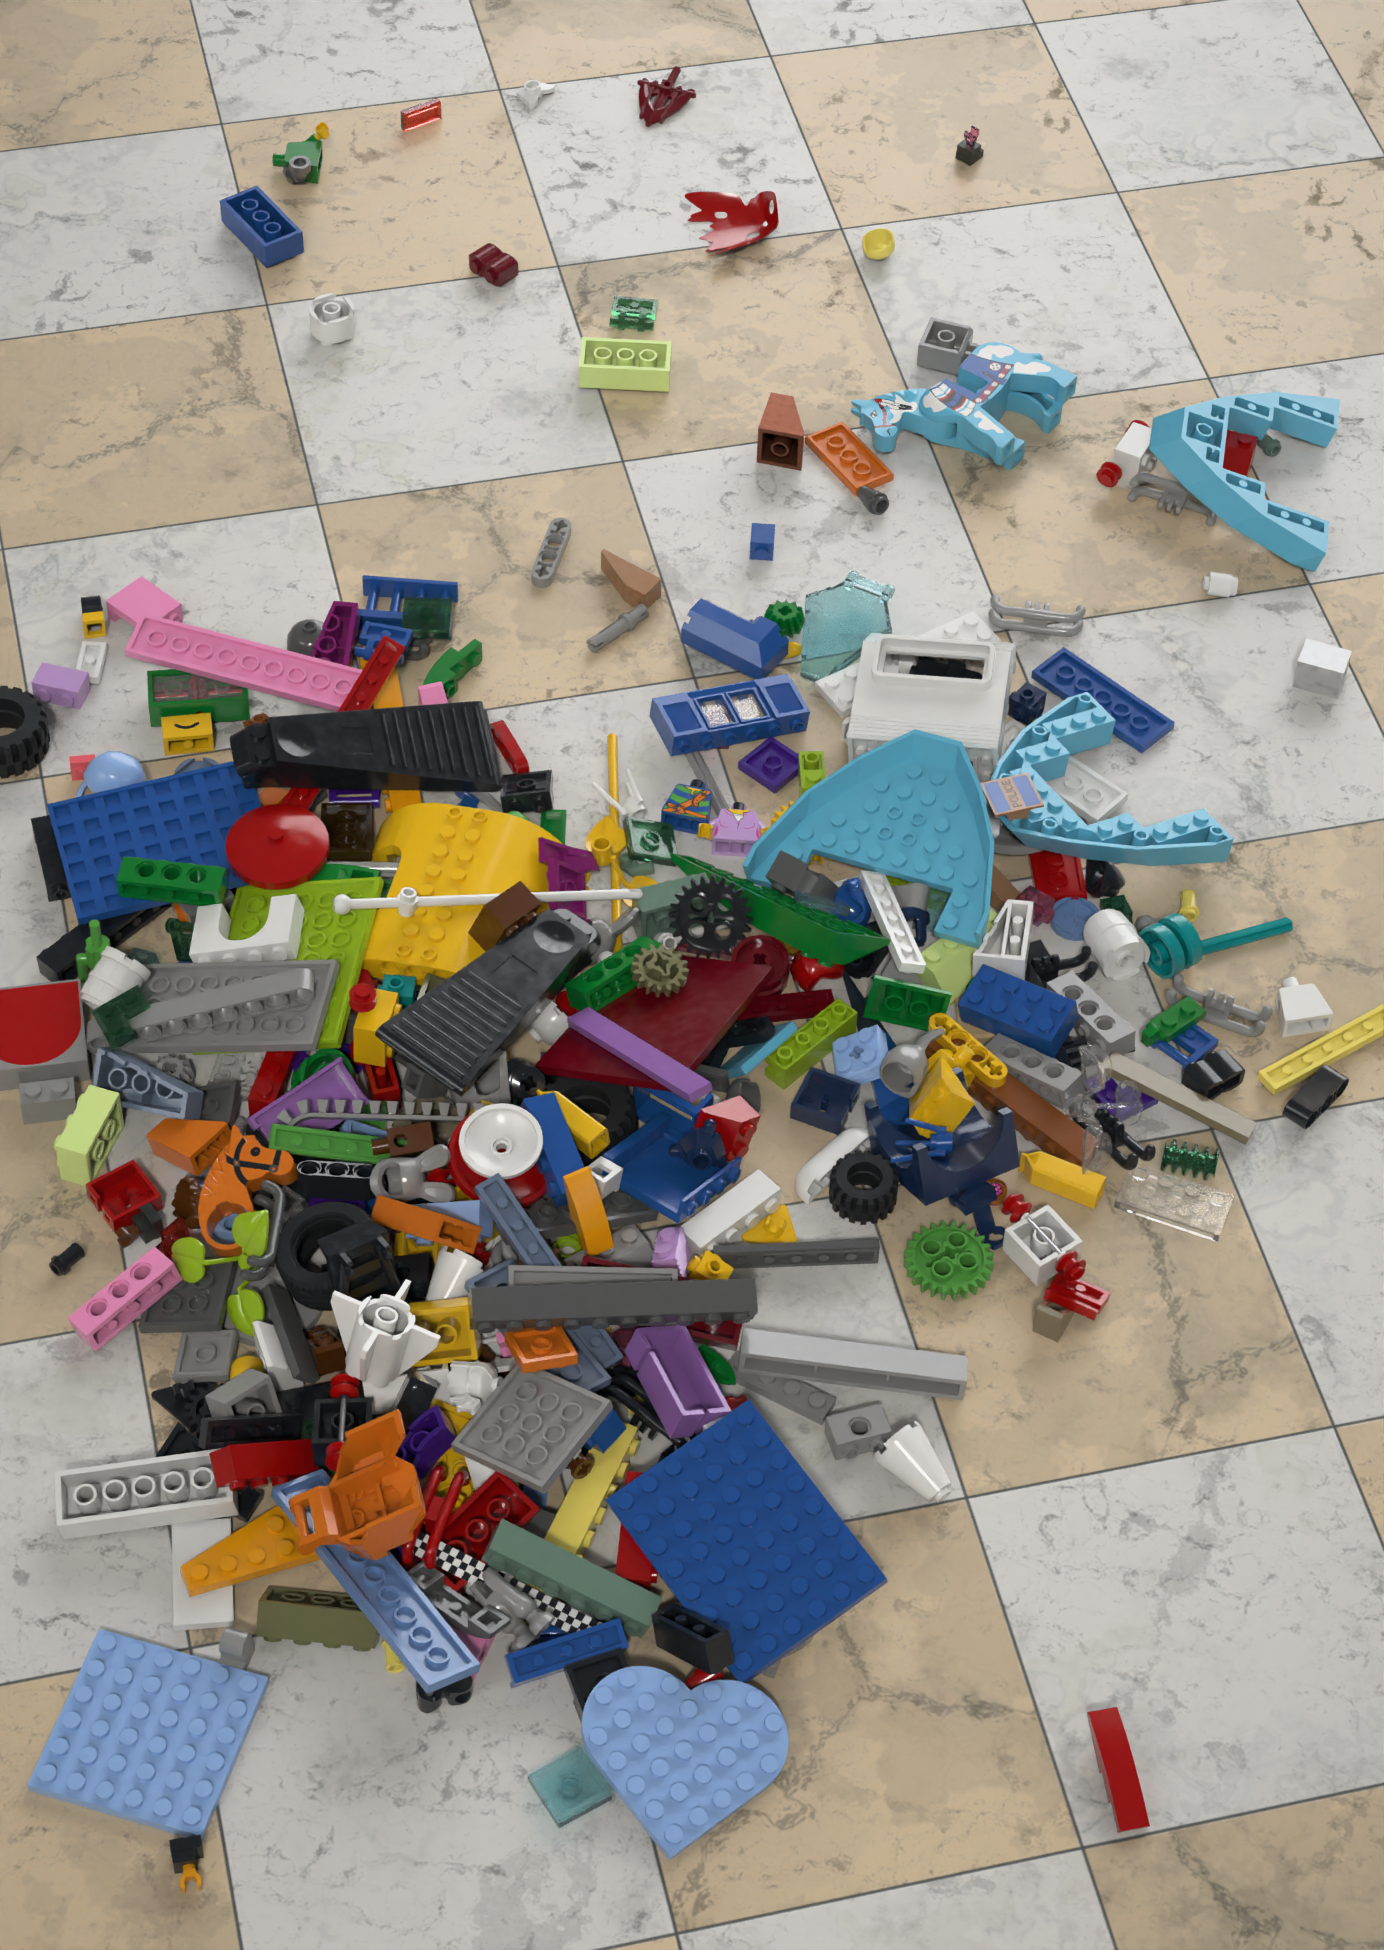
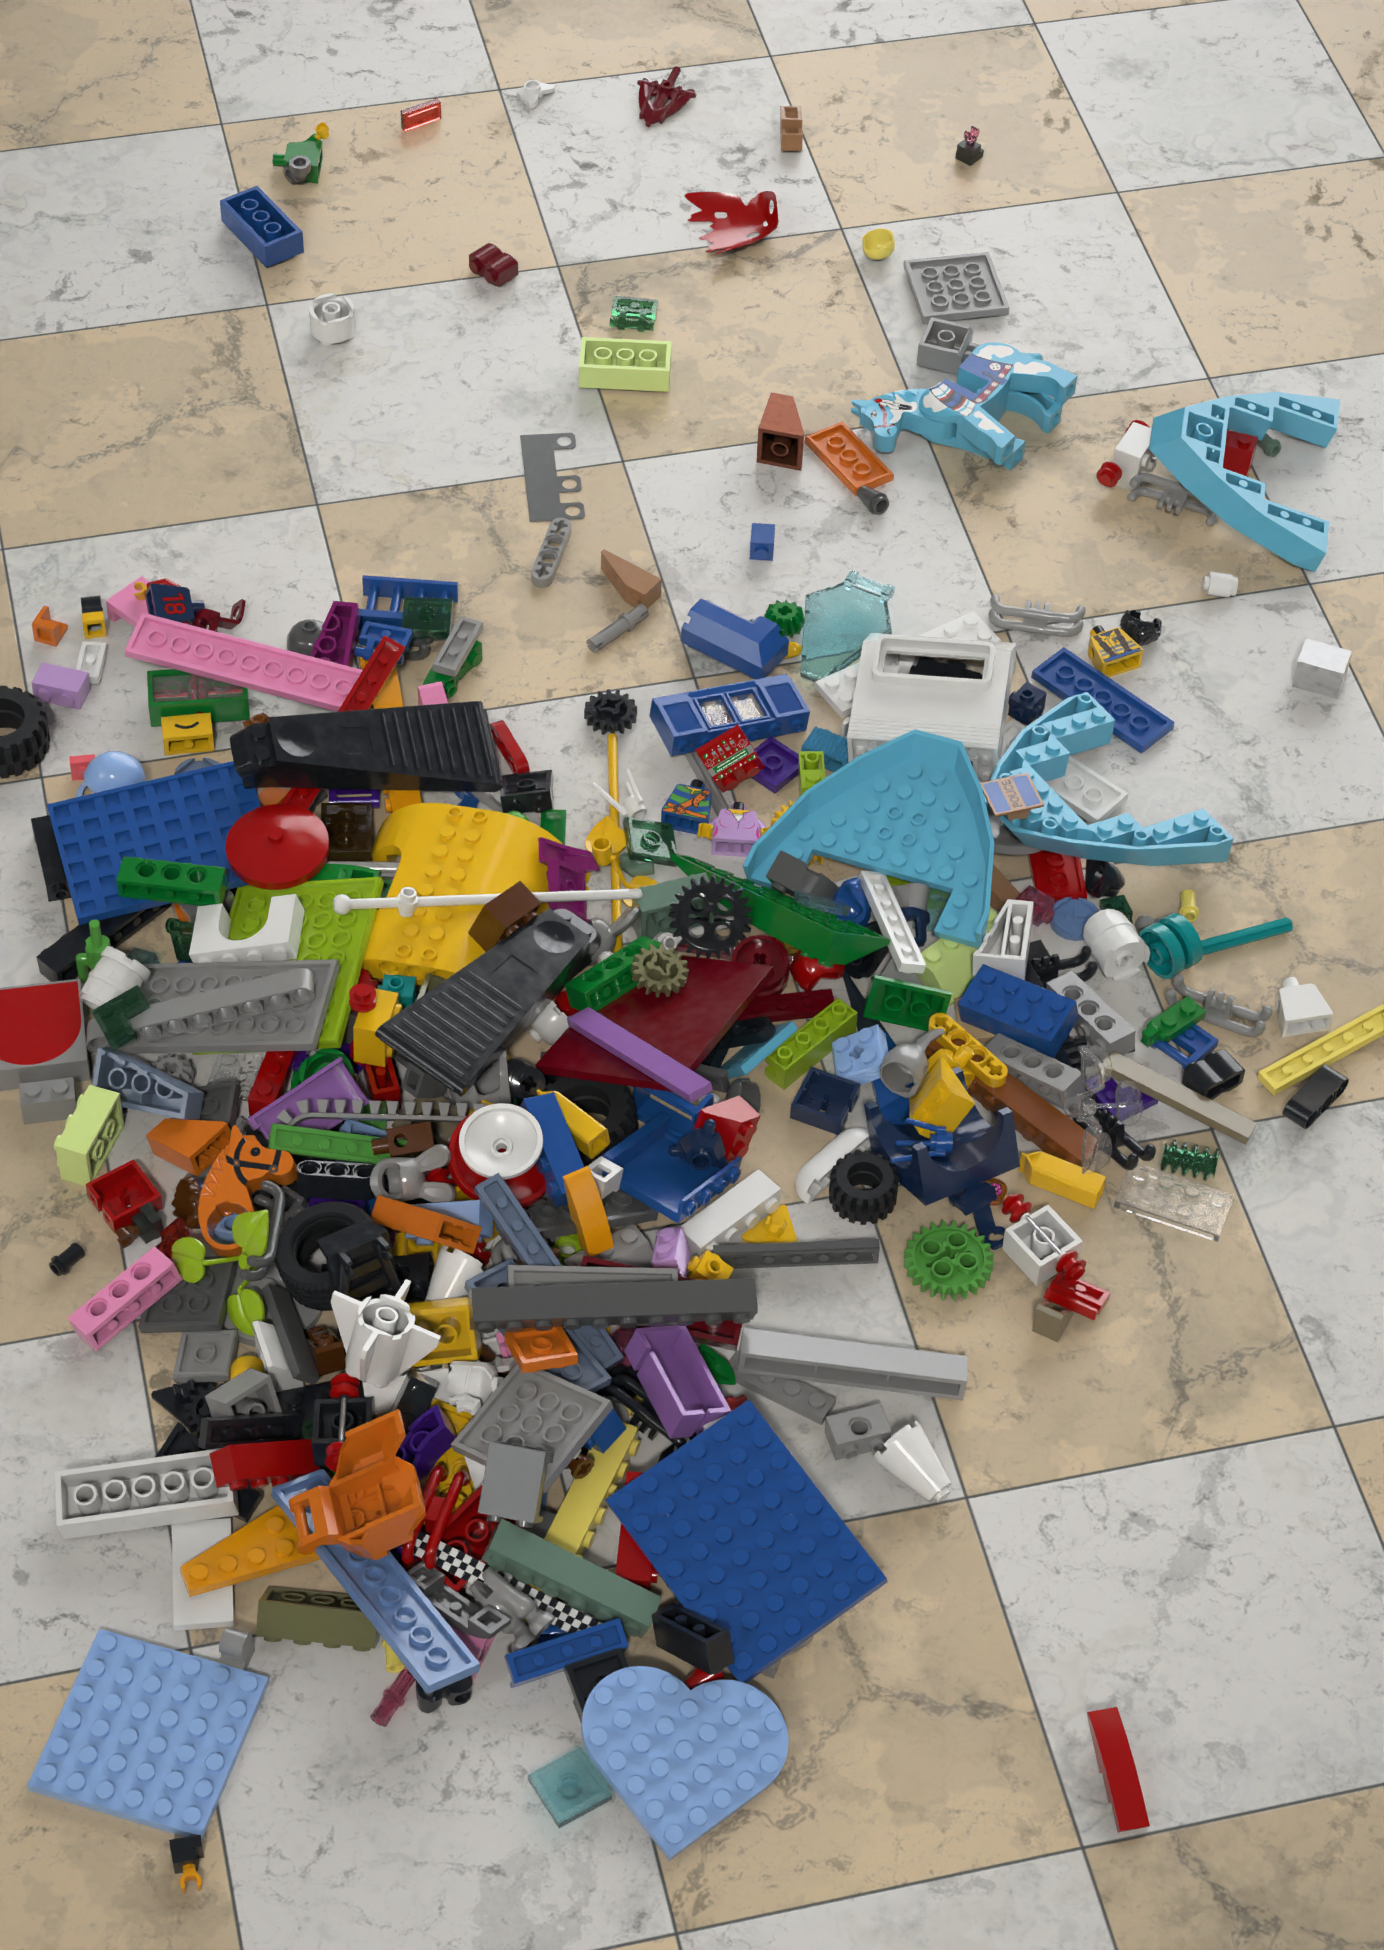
none -> orange panel [32,606,68,647]
none -> dark blue torso [134,578,205,625]
none -> dark red piece [191,599,246,632]
none -> clear pink axle [370,1669,416,1727]
none -> light grey plate [432,616,483,677]
none -> panel [478,1441,555,1528]
none -> dark grey piece [520,433,585,522]
none -> black gear [584,689,637,735]
none -> red slope [695,725,765,793]
none -> medium nougat slope [780,106,803,151]
none -> dark azure brick [801,726,848,772]
none -> light grey plate [904,252,1010,323]
none -> yellow torso [1088,625,1143,677]
none -> black hair [1120,610,1162,646]

